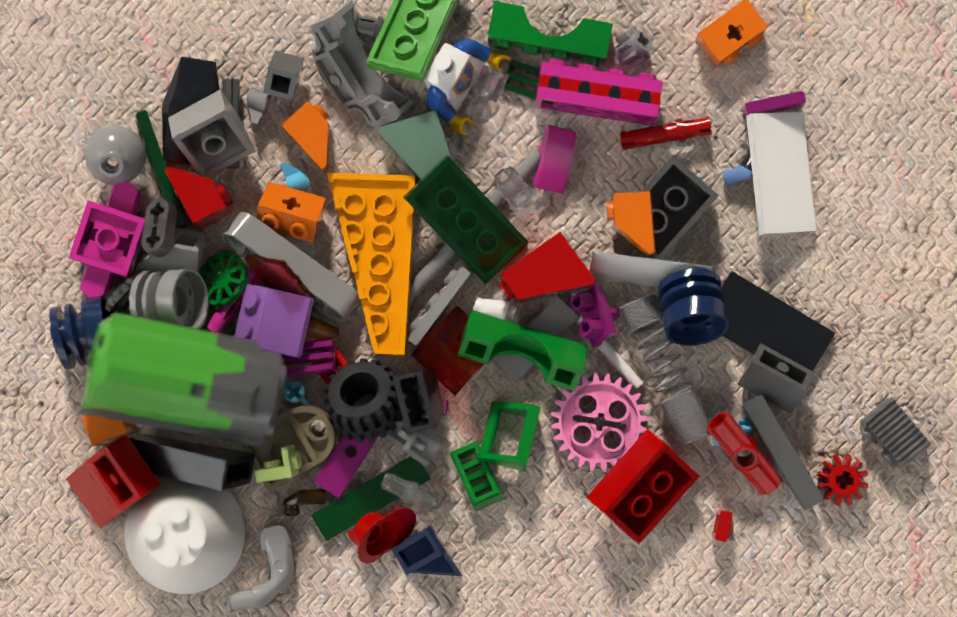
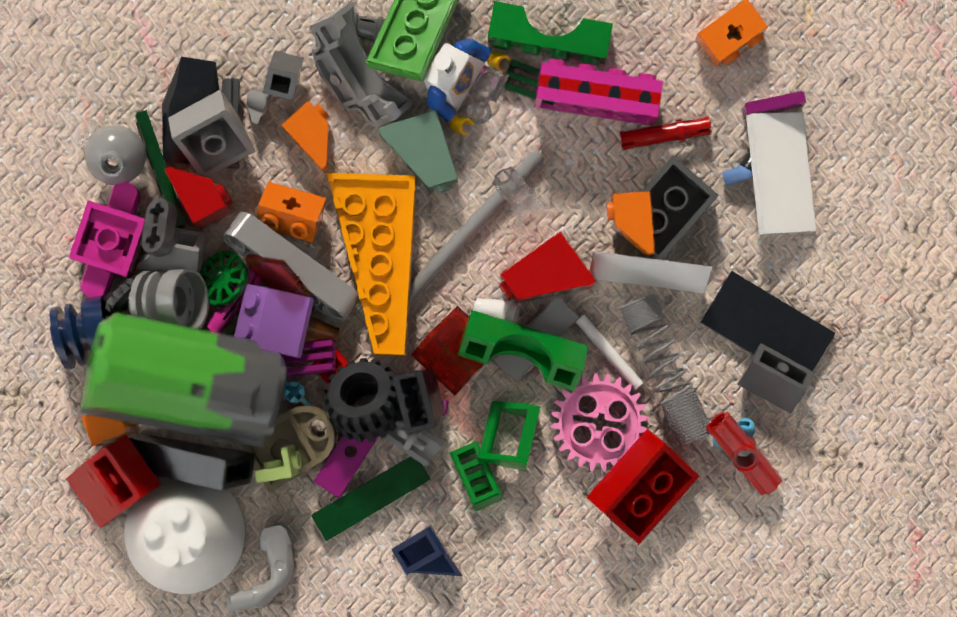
medium azure piece [280,162,310,192] -> none
dark brown arm [282,489,326,516] -> none
red piece [348,507,416,564] -> none
clear axle [381,474,438,512] -> none
dark green tile [403,155,529,284] -> none
light grey tile [408,267,473,348] -> none
dark pink slope [533,124,576,194] -> none
magenta hips [570,284,620,347] -> none
light grey gear [615,28,652,68] -> none
dark blue wheel [658,268,729,346] -> none
red tile [712,509,734,542] -> none
dark grey slope [742,395,823,510] -> none
red gear [816,454,868,506] -> none
flat silver brick [860,397,931,468] -> none

